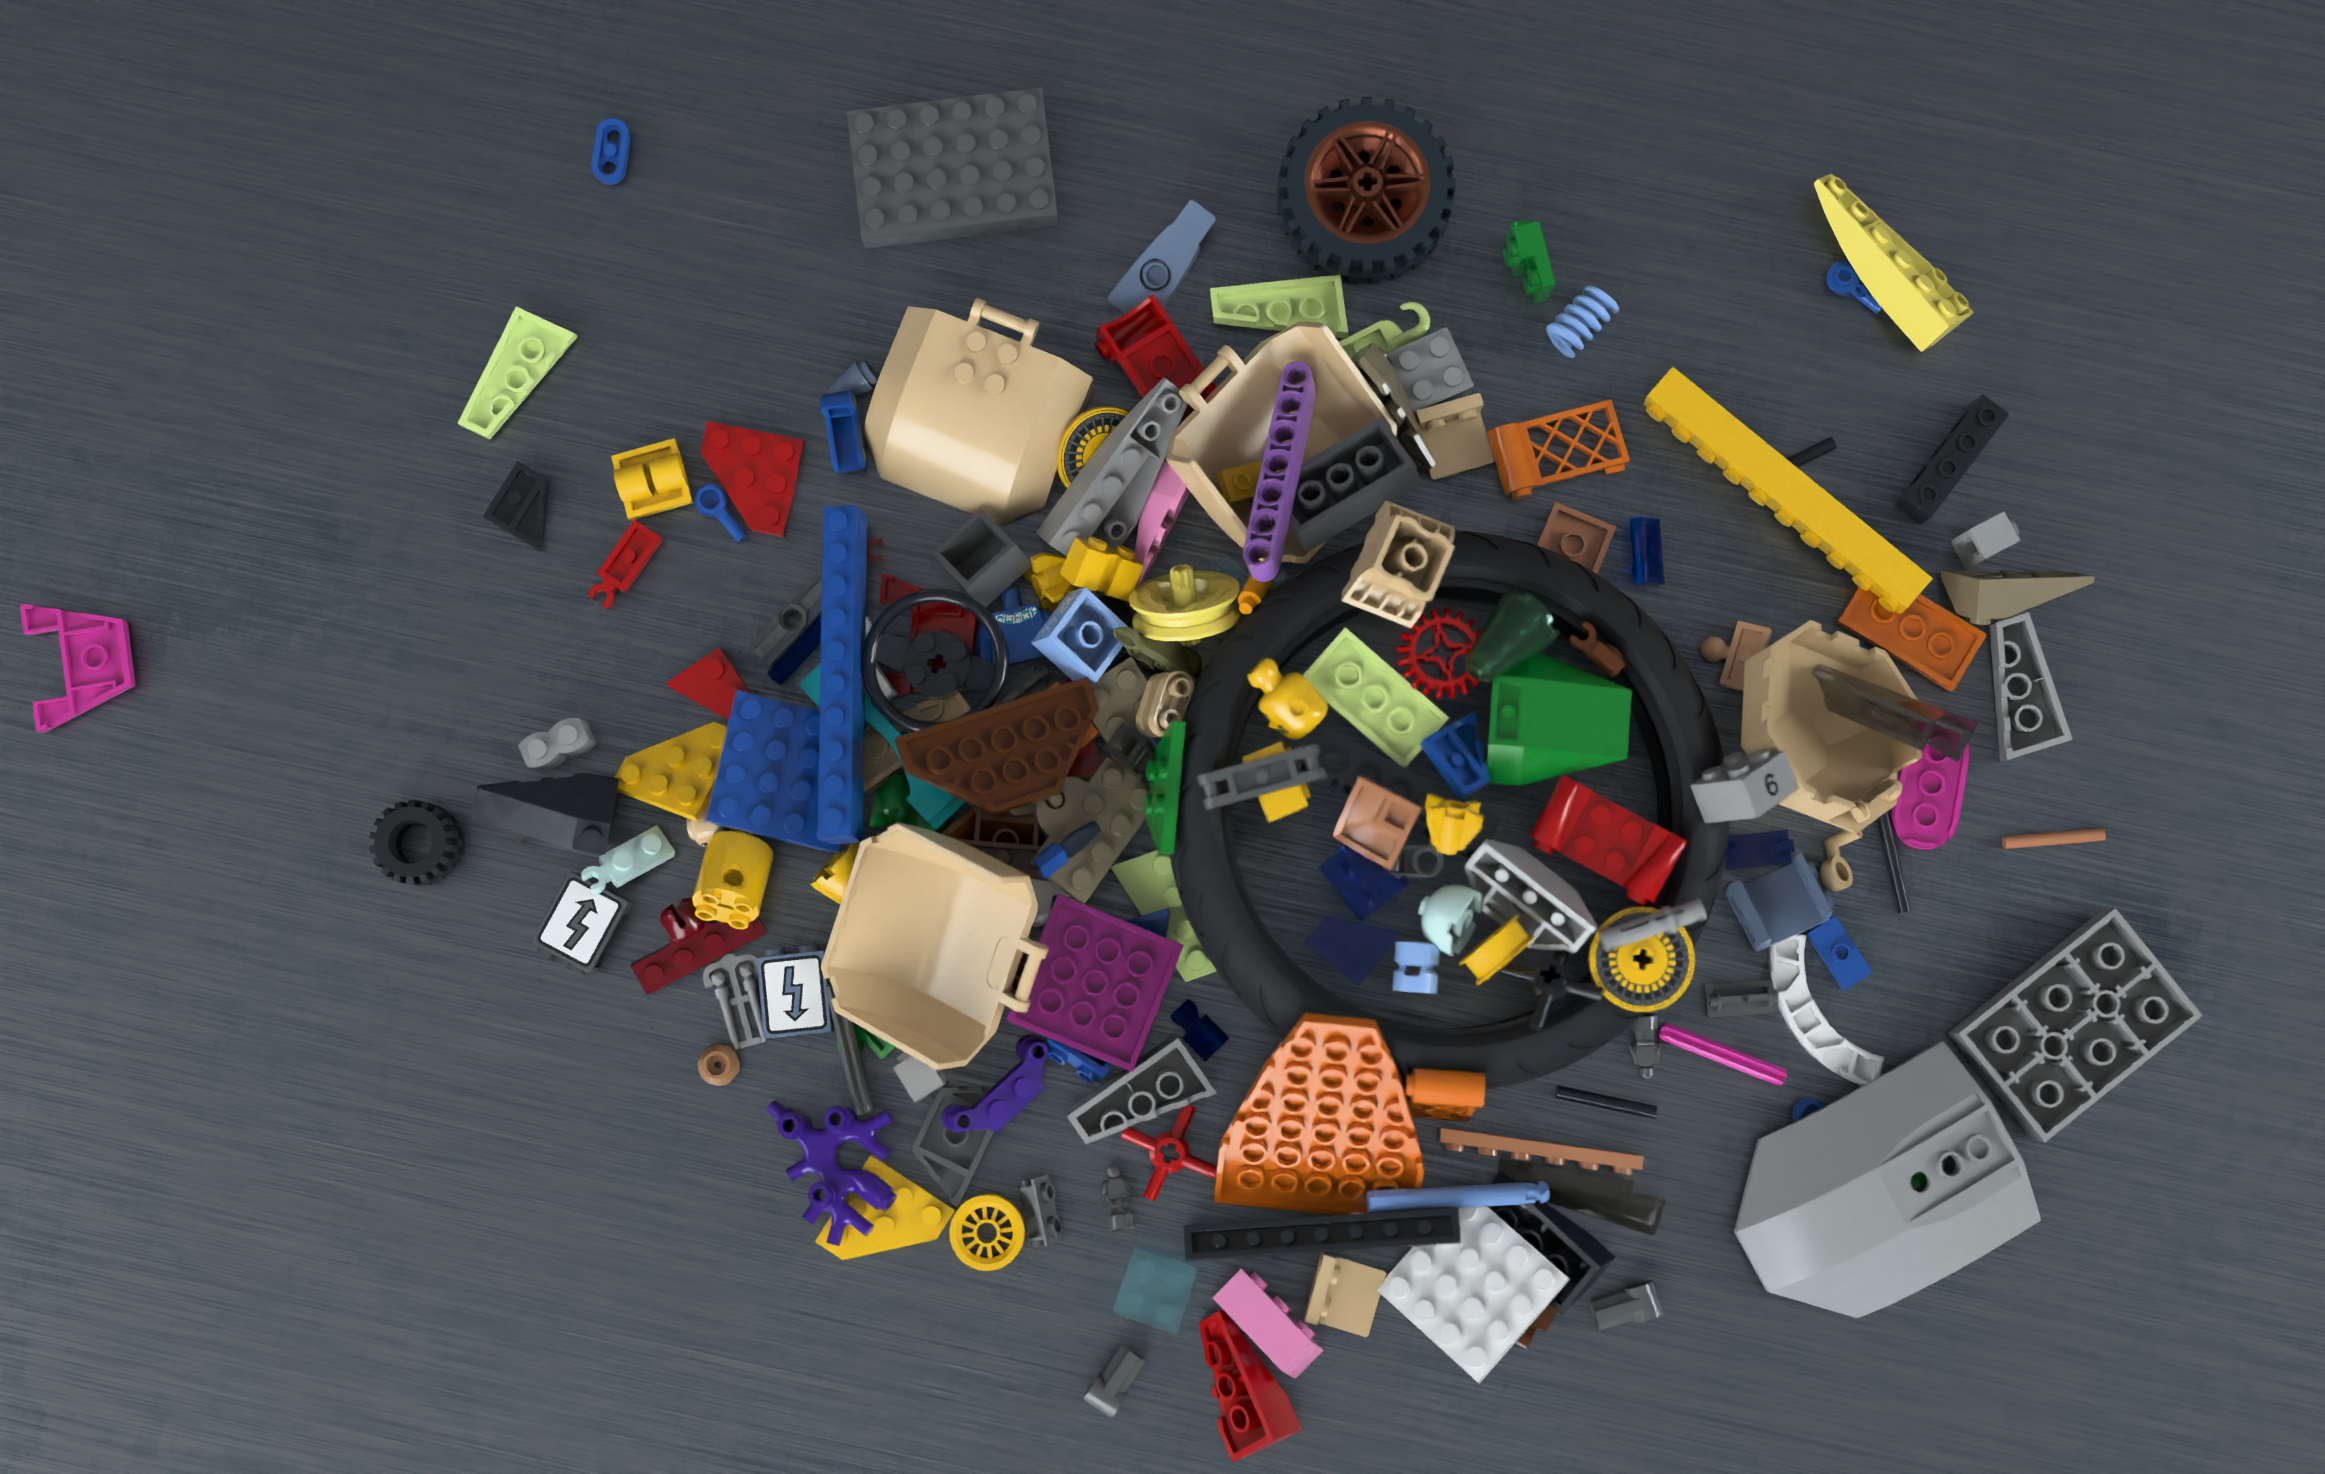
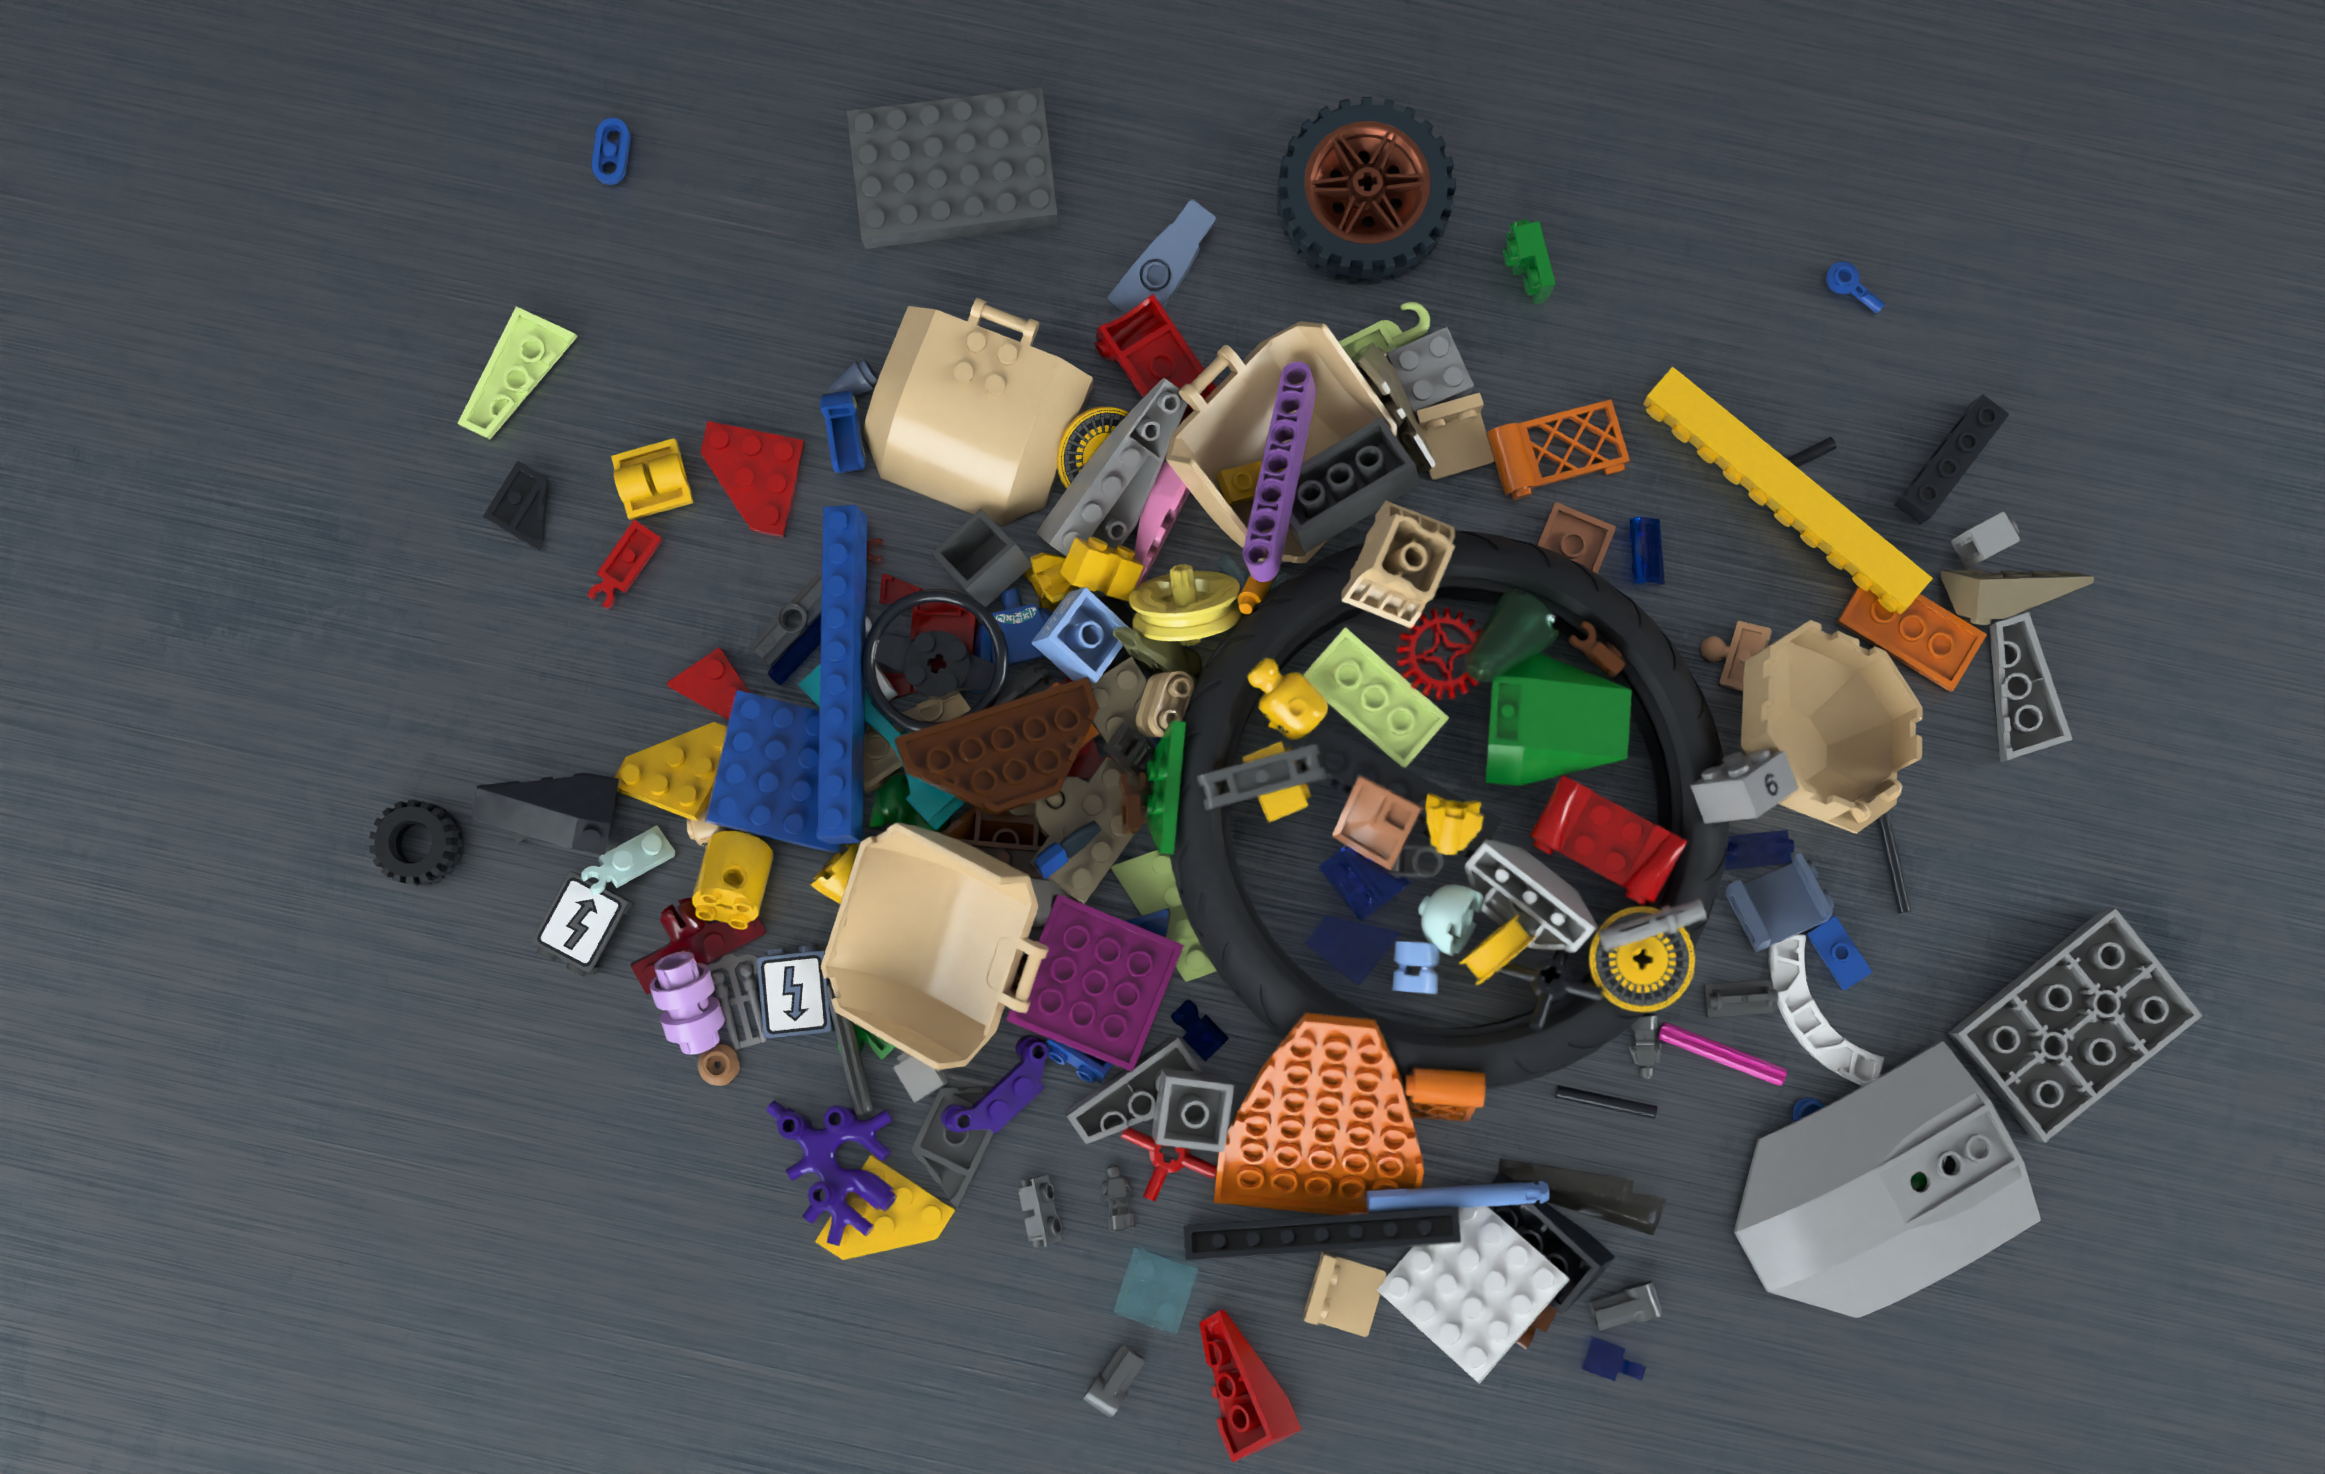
dark pink wing [20,604,136,733] -> none
light grey brick [518,717,597,771] -> none
blue plate [694,484,748,542] -> none
yellow wheel [949,1193,1026,1271] -> none
yellowish green wing [1210,275,1348,339] -> none
bright pink wedge [1213,1269,1323,1379] -> none
blue wing [1420,712,1490,801] -> none
nougat plate [1436,1127,1644,1175] -> none
light blue piece [1546,285,1619,358] -> none
clear smoke wedge [1812,664,1977,762] -> none
light yellow wedge [1814,173,1974,352] -> none
tan plate [1820,830,1863,892] -> none
dark pink tile [1889,718,1970,850] -> none
nougat bar [2002,828,2106,849] -> none
none -> lavender piece [649,951,725,1054]
none -> reddish brown plate [1119,772,1147,834]
none -> light grey brick [1151,1068,1234,1153]
none -> clear blue plate [1581,1336,1646,1381]

